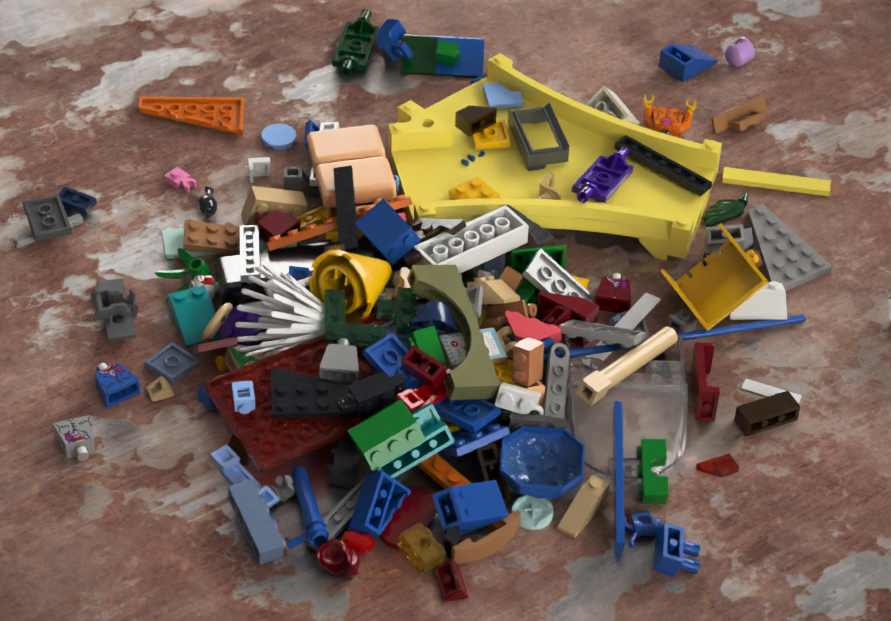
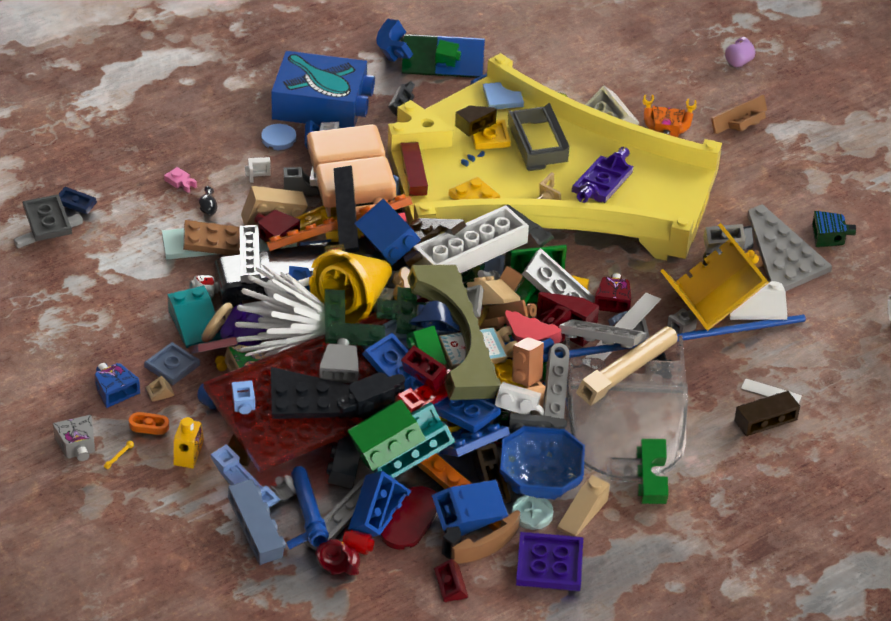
dark grey piece [91,279,138,341] -> none
orange wing [139,97,245,135] -> none
green plant [155,248,212,302] -> none
dark green plate [332,9,379,76] -> none
clear yellow brick [397,522,446,576] -> none
blue tile [613,401,625,554] -> none
black plate [614,135,712,196] -> none
blue piece [624,510,662,548] -> none
blue brick [653,523,701,576] -> none
blue slope [659,44,718,82] -> none
dark red panel [690,342,720,421] -> none
clear red tile [696,453,739,477] -> none
dark green animal [704,192,749,227] -> none
light yellow tile [722,167,831,196] -> none
none -> yellow hinge [104,441,134,470]
none -> orange plate [129,412,169,435]
none -> yellow torso [174,417,204,469]
none -> blue brick [271,51,375,128]
none -> black hinge [388,81,415,116]
none -> dark red slope [400,142,428,196]
none -> dark purple plate [516,532,584,591]
none -> dark green torso [812,211,856,247]

